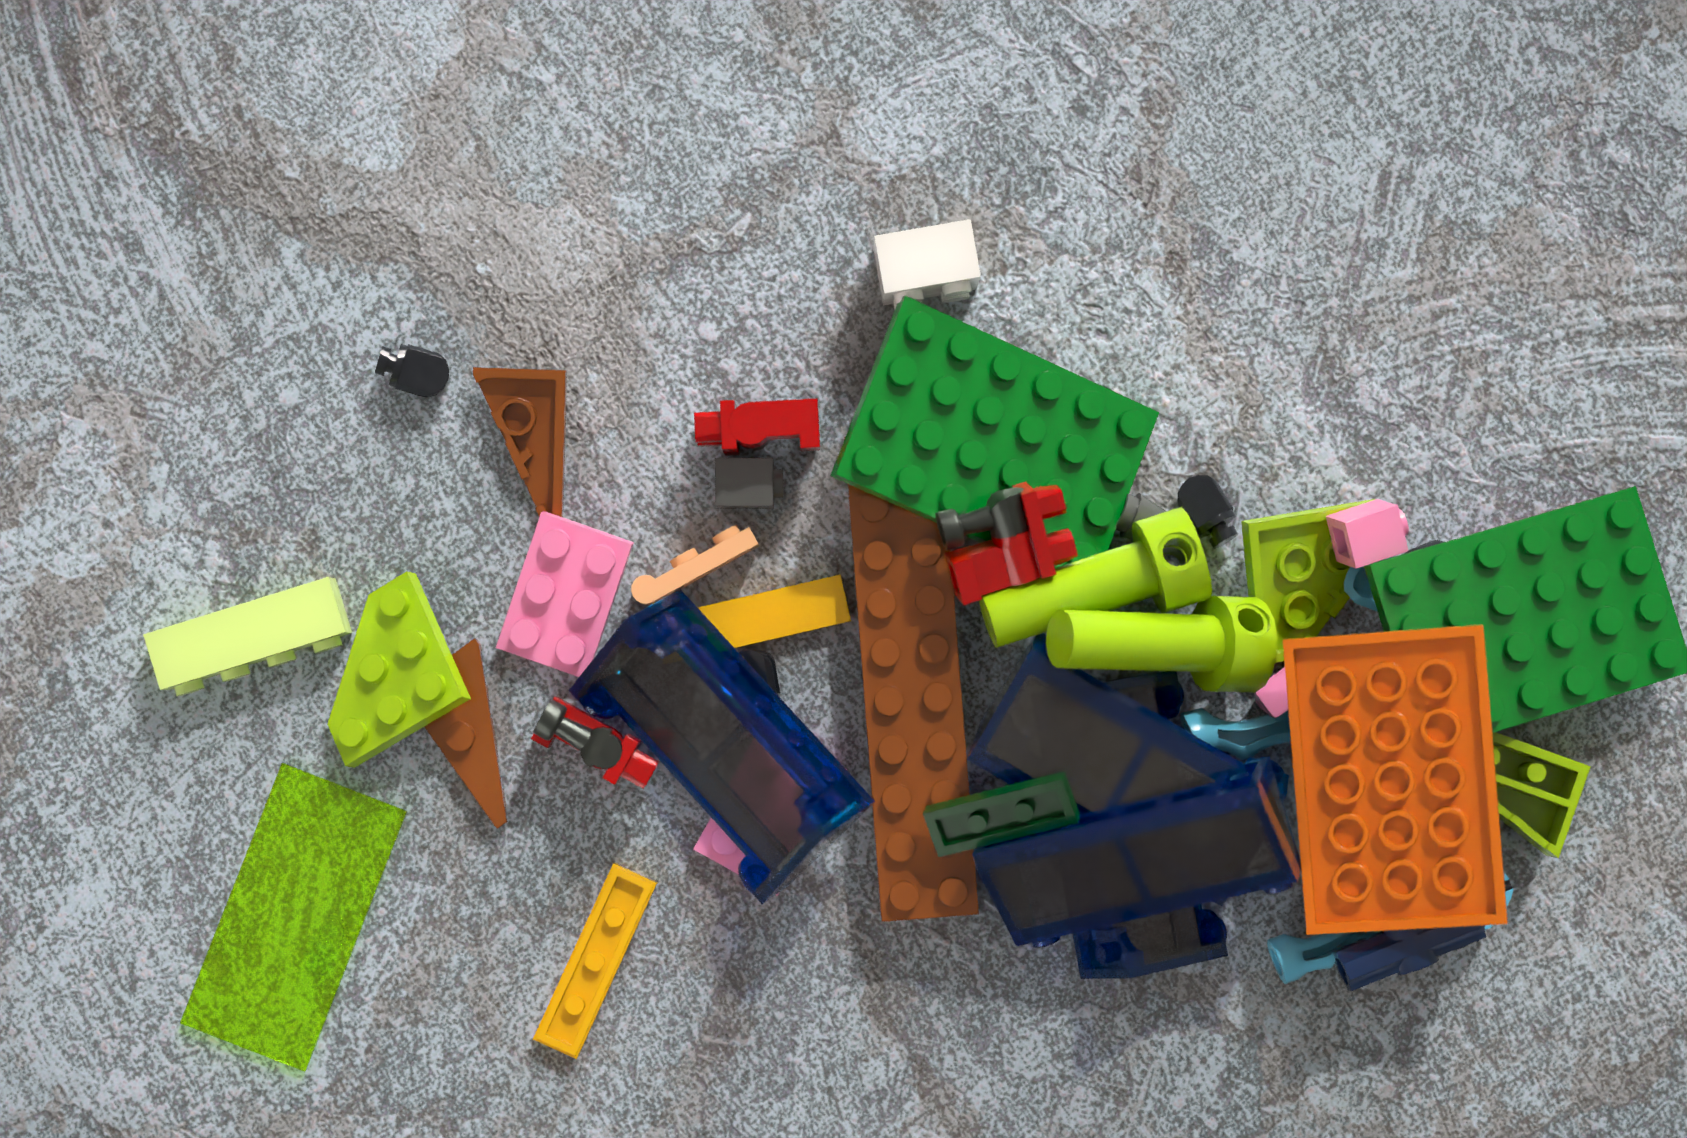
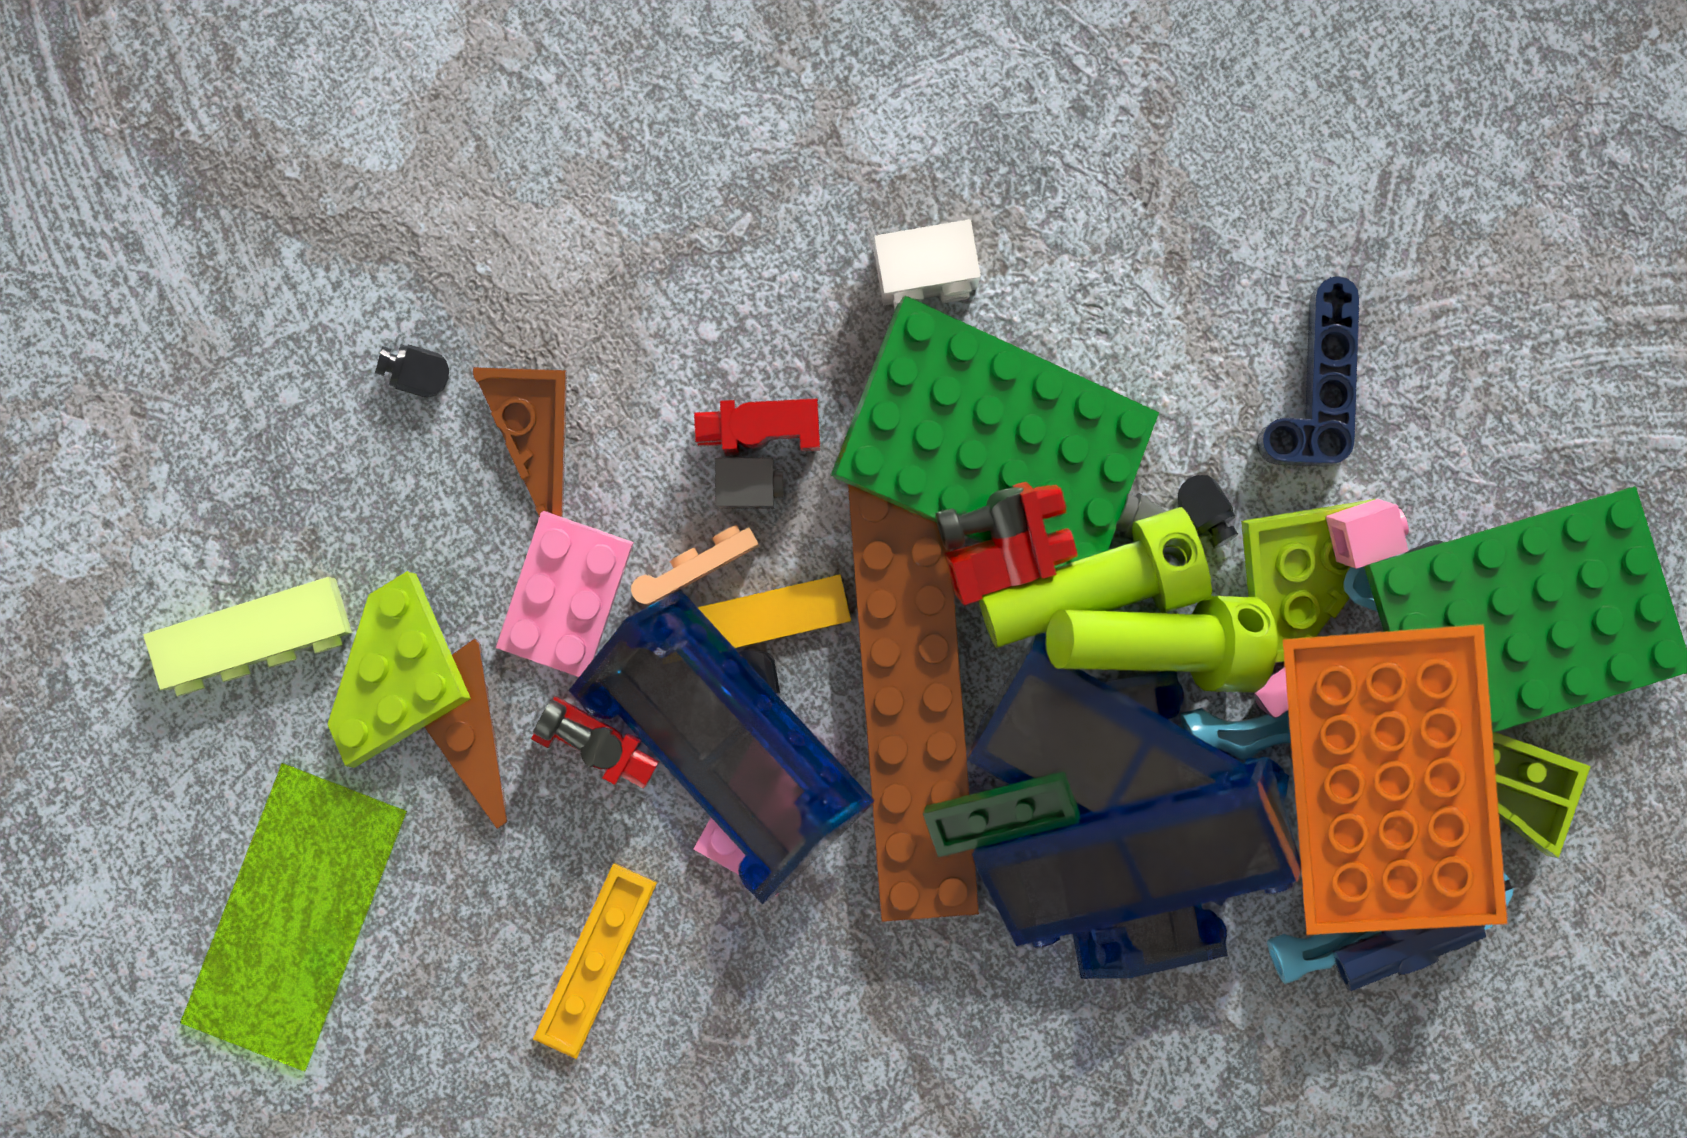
none -> dark blue beam [1257,276,1359,467]

